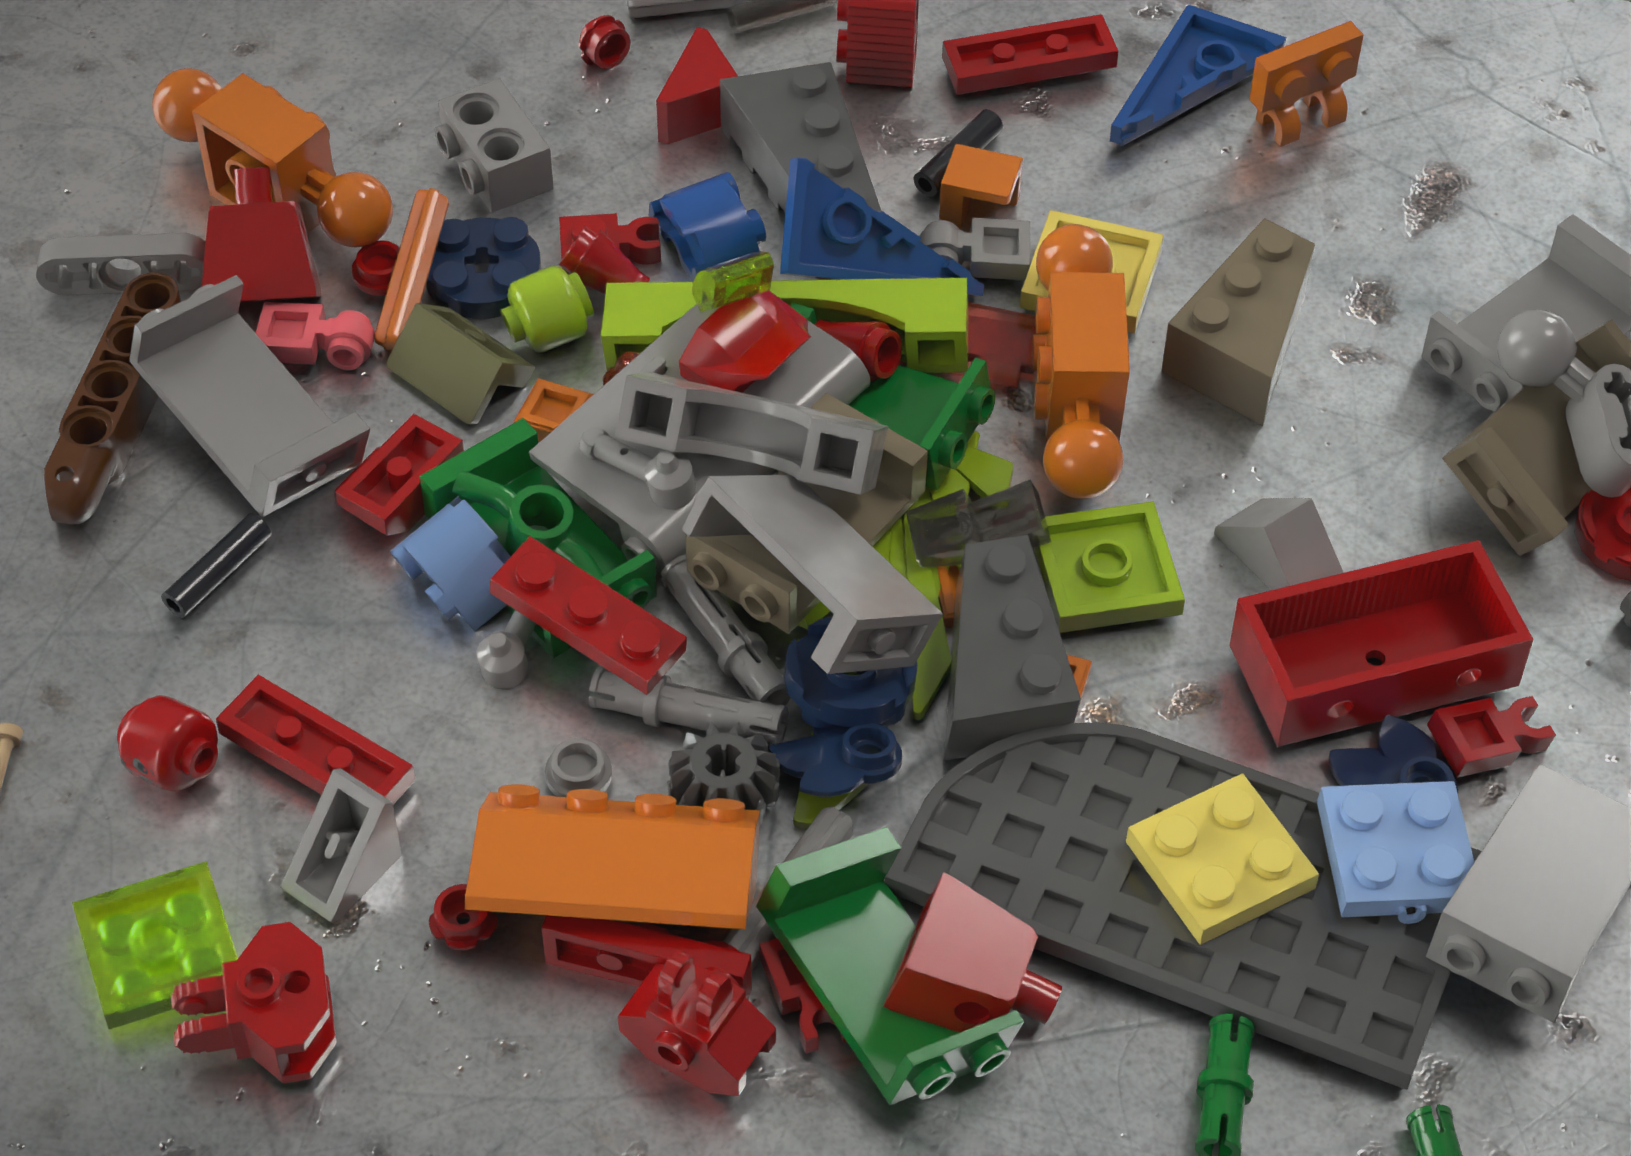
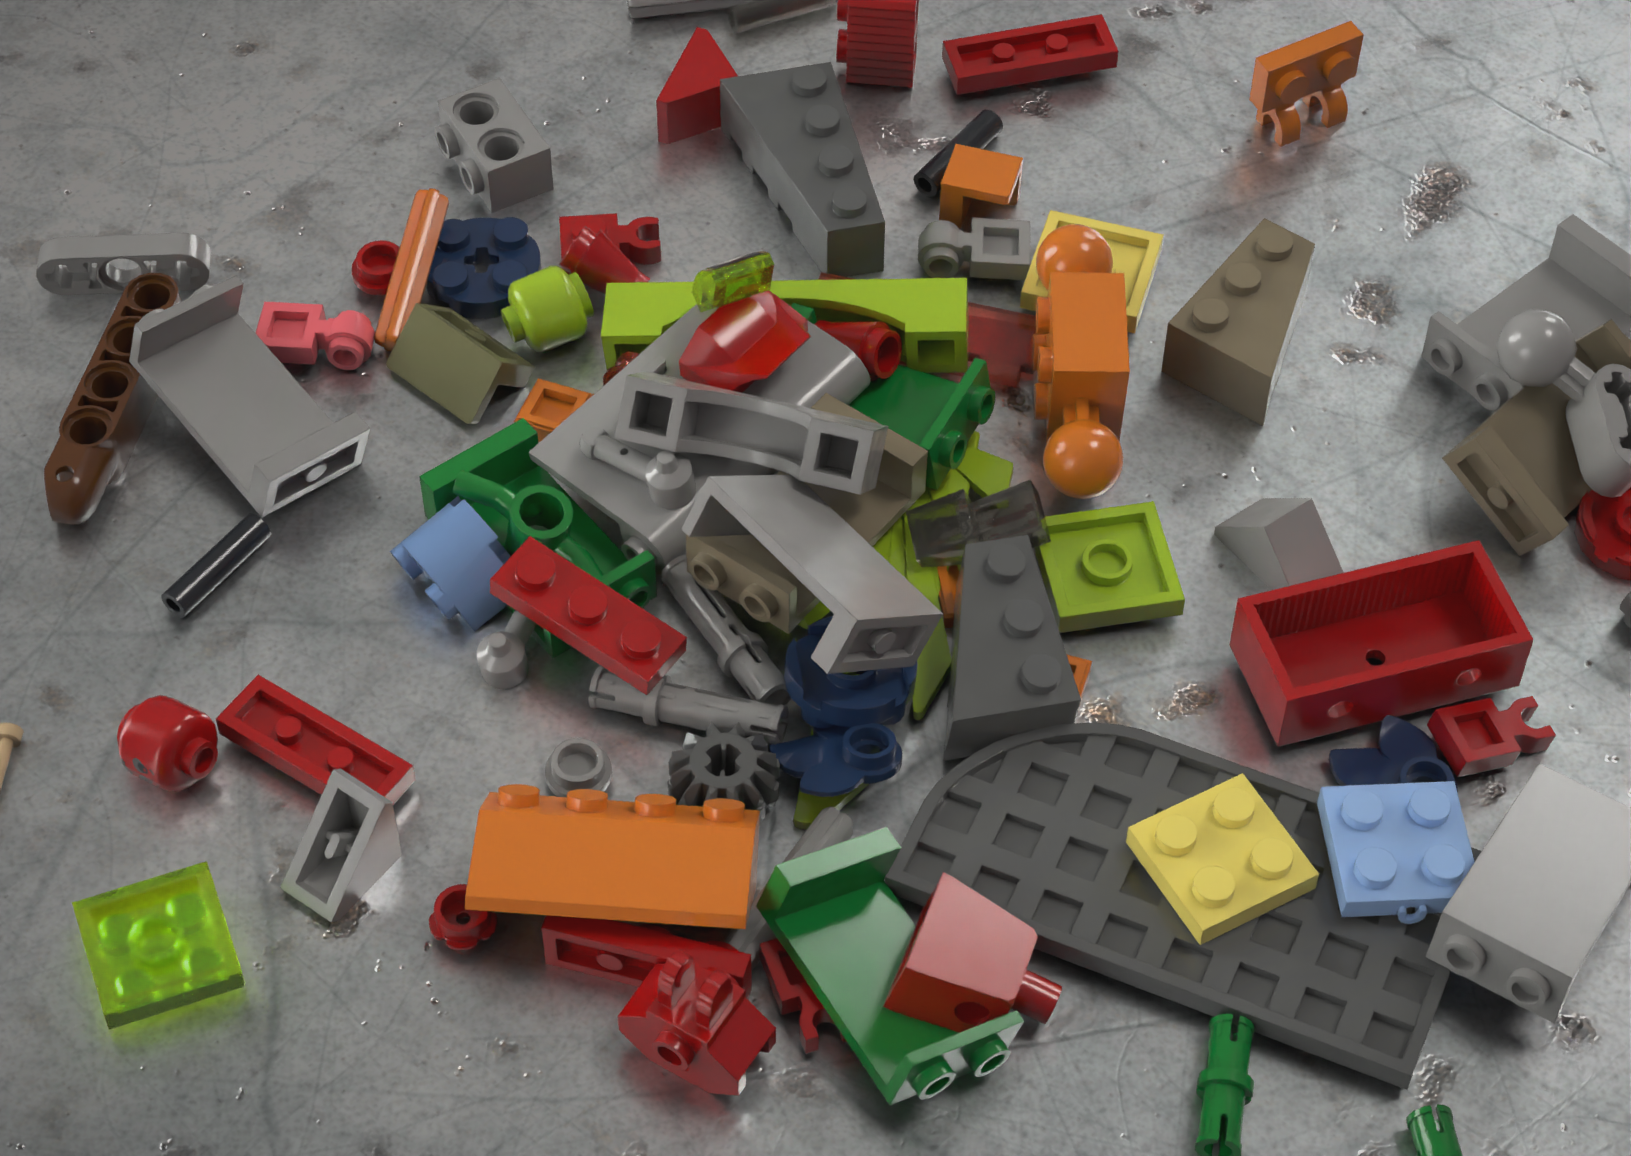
orange brick [152,68,393,248] -> none
red hinge [171,922,337,1084] -> none
red torso [202,167,321,302] -> none
red slope [335,414,464,536] -> none
red plate [579,15,631,69] -> none
blue cylinder [648,172,766,282] -> none
blue wing [780,157,984,297] -> none
blue wing [1110,4,1287,146] -> none

